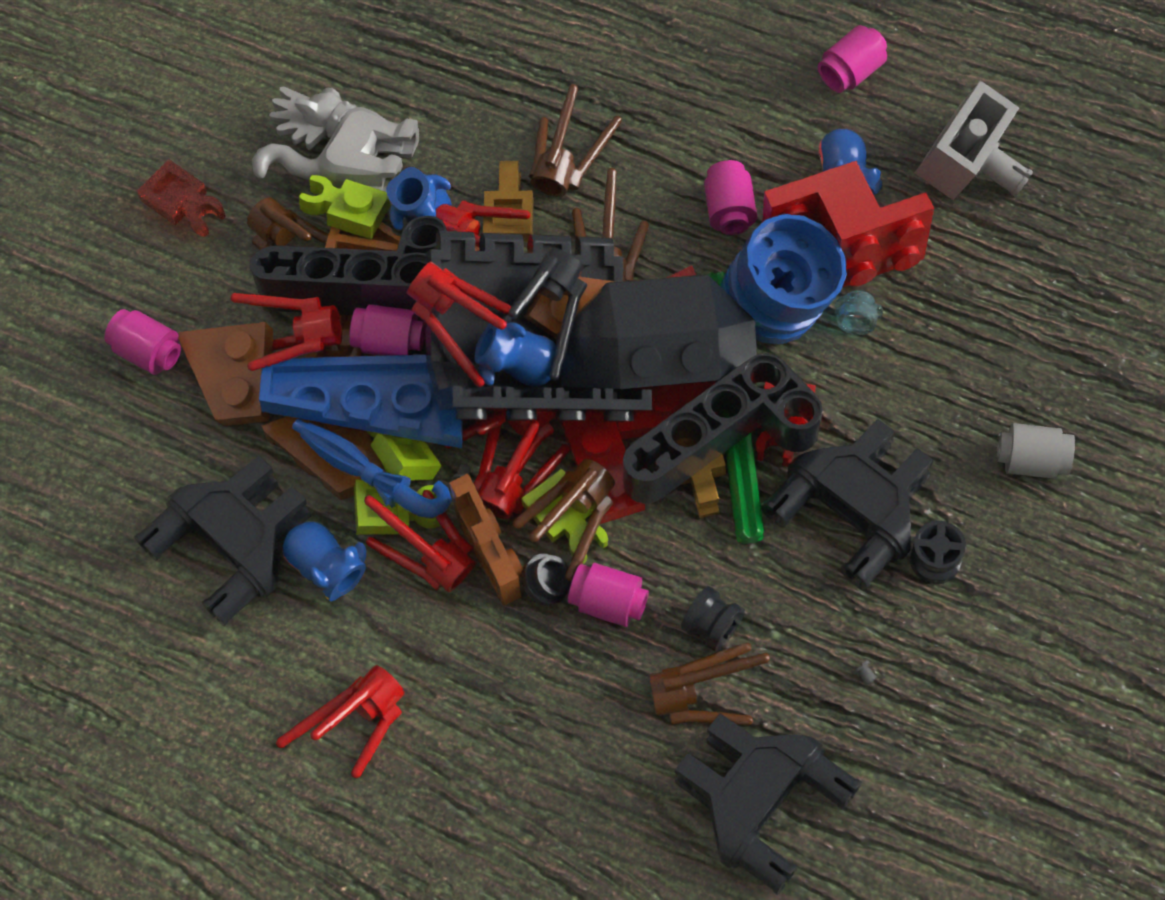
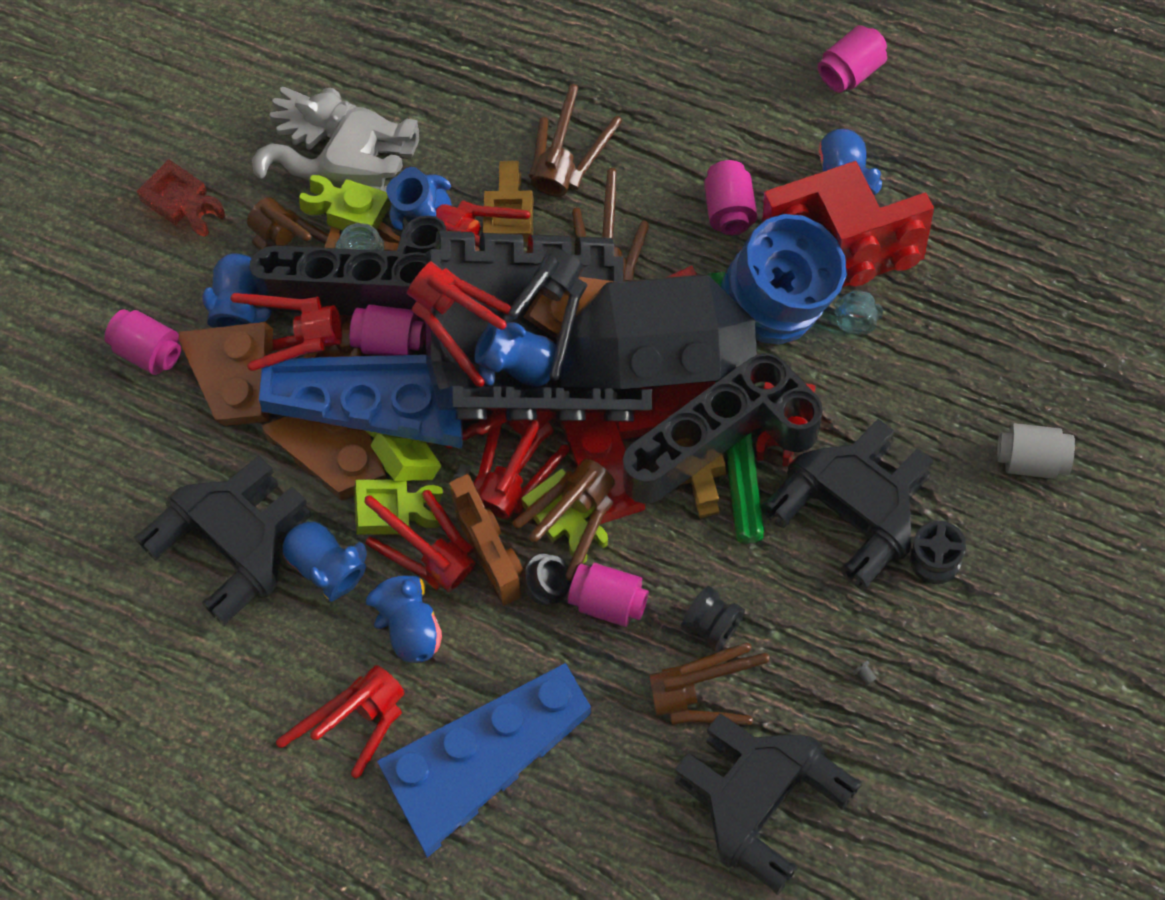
blue piece [292,419,452,518] -> none
light grey brick [915,80,1033,200] -> none
none -> blue animal [202,253,272,328]
none -> clear light blue plate [336,223,385,251]
none -> blue animal [366,576,442,663]
none -> blue wing [377,663,591,858]

